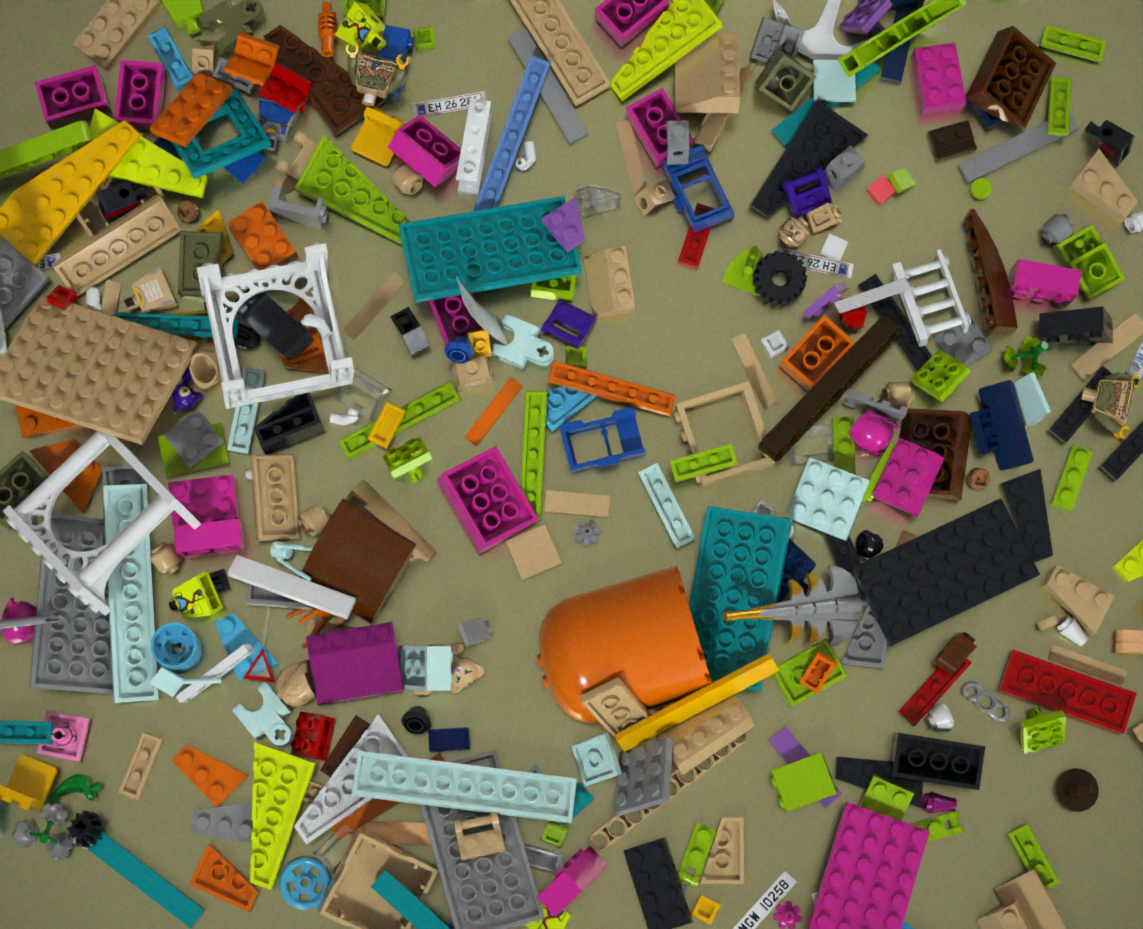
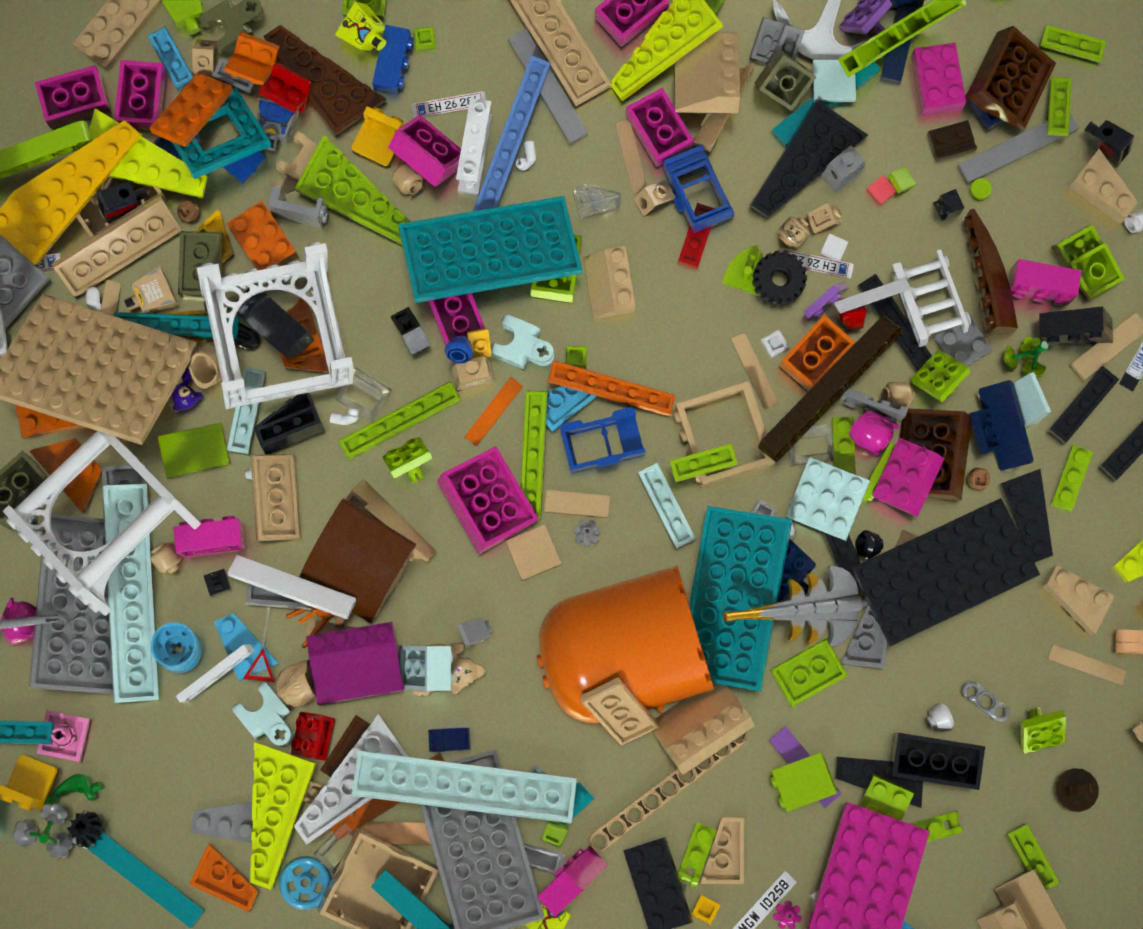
red tile [47,285,77,310] -> none
tan tile [118,731,164,801] -> none
light aqua piece [149,666,222,697] -> none
light grey plate [164,409,225,469] -> none
dark pink brick [168,474,240,526] -> none
neon yellow torso [169,570,223,618] -> none
orange wing [171,745,249,807] -> none
light aqua plant [270,541,313,581] -> none
tan head [298,504,331,536] -> none
white arm [301,314,332,338] -> none
orange hinge [318,1,337,57] -> none
tan sticker [342,272,406,340] -> none
torso [346,42,411,106] -> none
yellow tile [368,401,406,449] -> none
black cone [402,706,431,734] -> none
tan plate [453,812,505,861] -> none
white sticker [456,276,508,346] -> none
dark purple plate [541,299,597,350] -> none
medium lavender wing [542,197,584,253] -> none
light aqua tile [571,732,622,787] -> none
yellow tile [614,653,779,752] -> none
light grey plate [615,737,673,816] -> none
light grey torso [665,120,689,165] -> none
dark purple plate [782,167,832,218] -> none
orange slope [799,651,837,694] -> none
red tile [898,658,972,727] -> none
magenta cone [923,792,957,813] -> none
reddish brown pin [933,632,977,676] -> none
red plate [998,649,1137,734] -> none
tan tile [1037,615,1060,631] -> none
light grey head [1042,214,1074,244] -> none
white cone [1056,615,1088,646] -> none
torso [1081,372,1139,439] -> none
none -> black brick [933,189,964,222]

